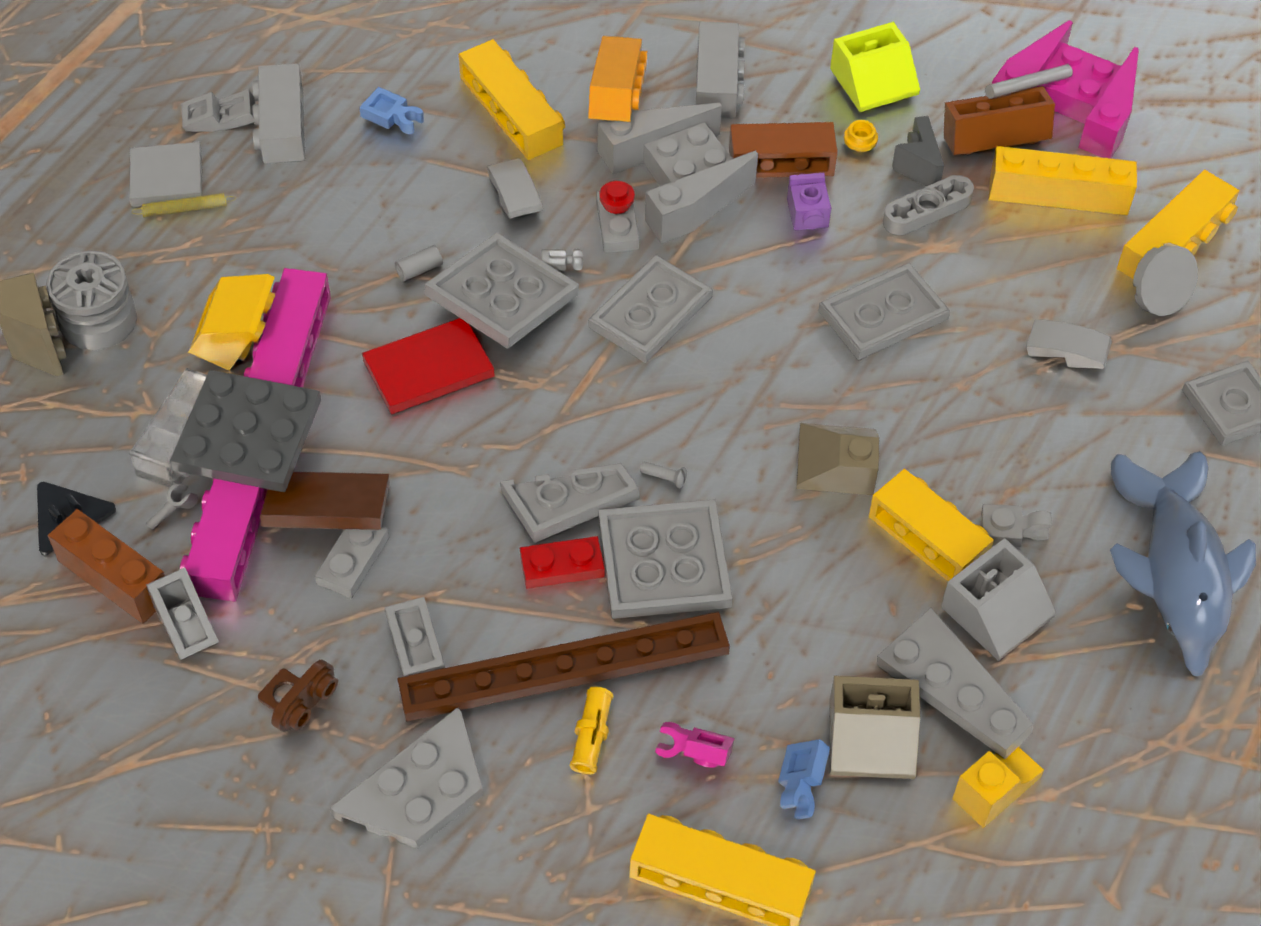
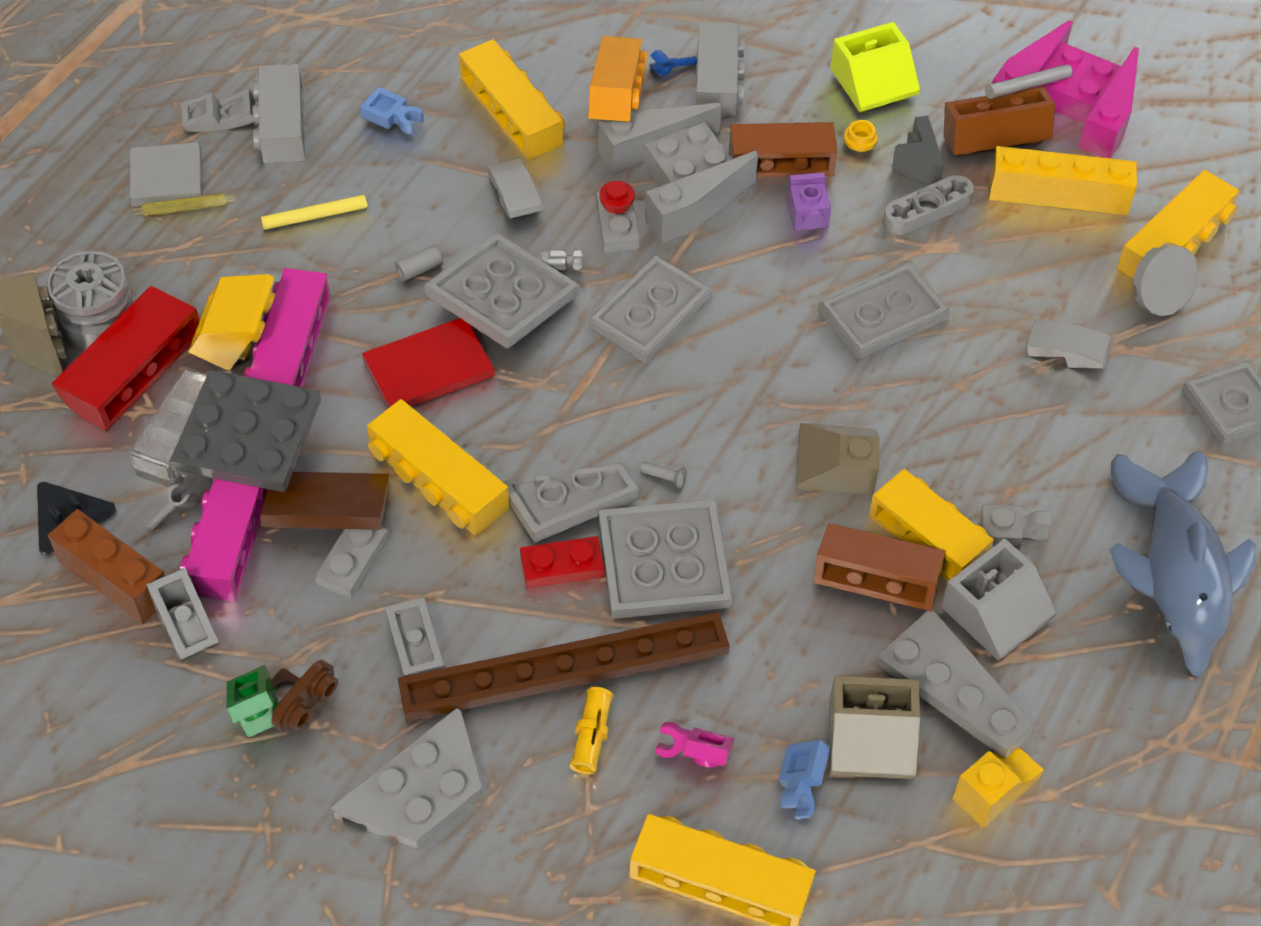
none -> red brick [51,286,200,432]
none -> green slope [226,665,280,737]
none -> light yellow bar [261,194,368,230]
none -> yellow brick [367,399,510,536]
none -> blue hand [649,50,697,77]
none -> dark orange brick [813,523,946,611]

